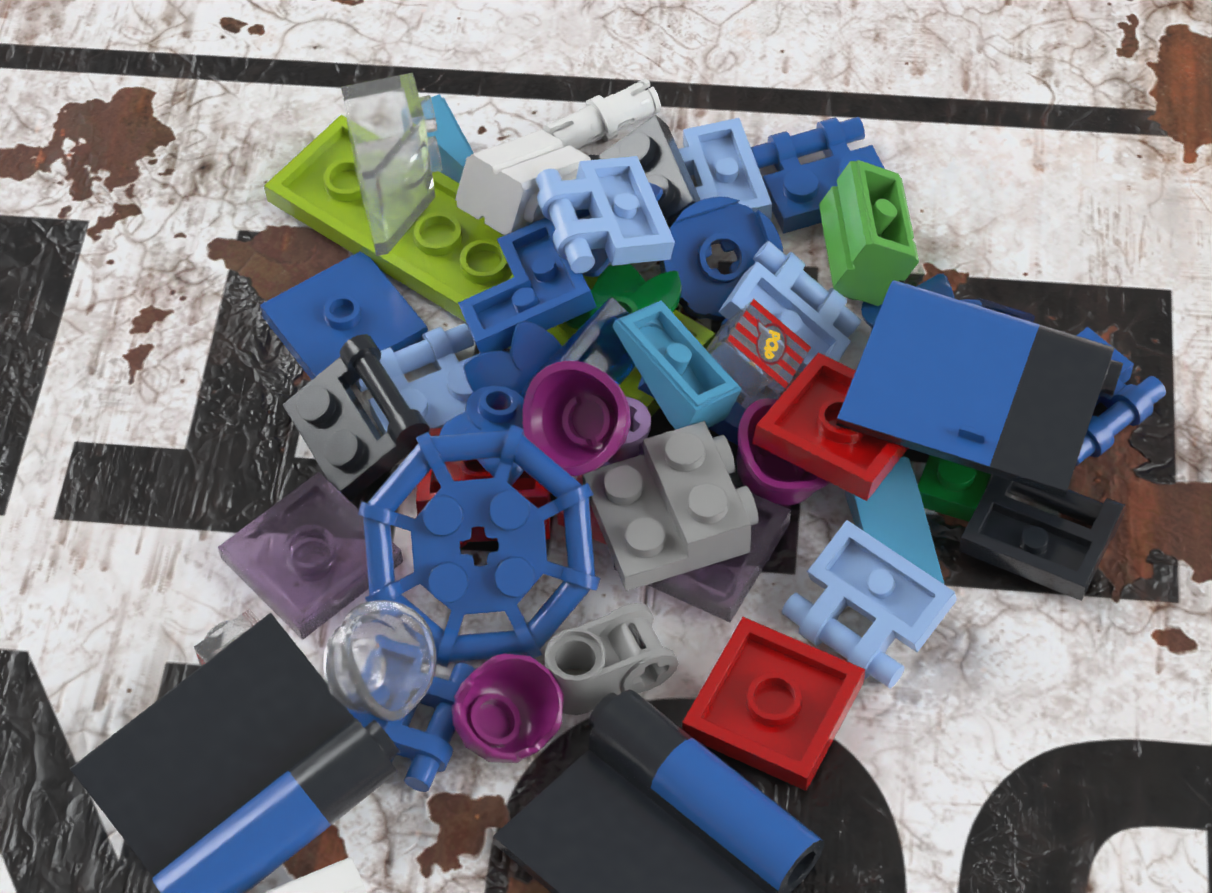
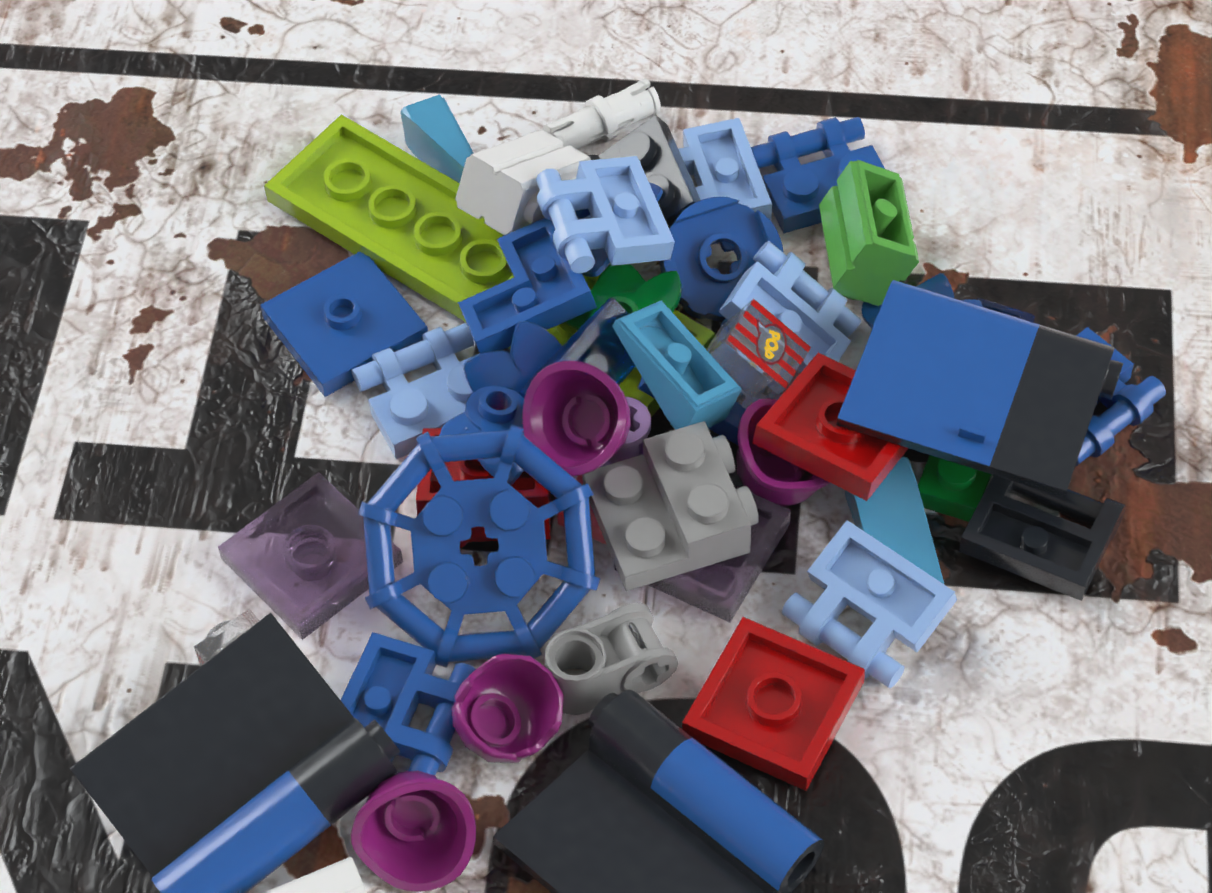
black plate [283,334,430,502] -> none
clear helmet [324,600,436,721] -> none
clear slope [341,73,442,256] -> none
none -> magenta helmet [351,771,476,892]

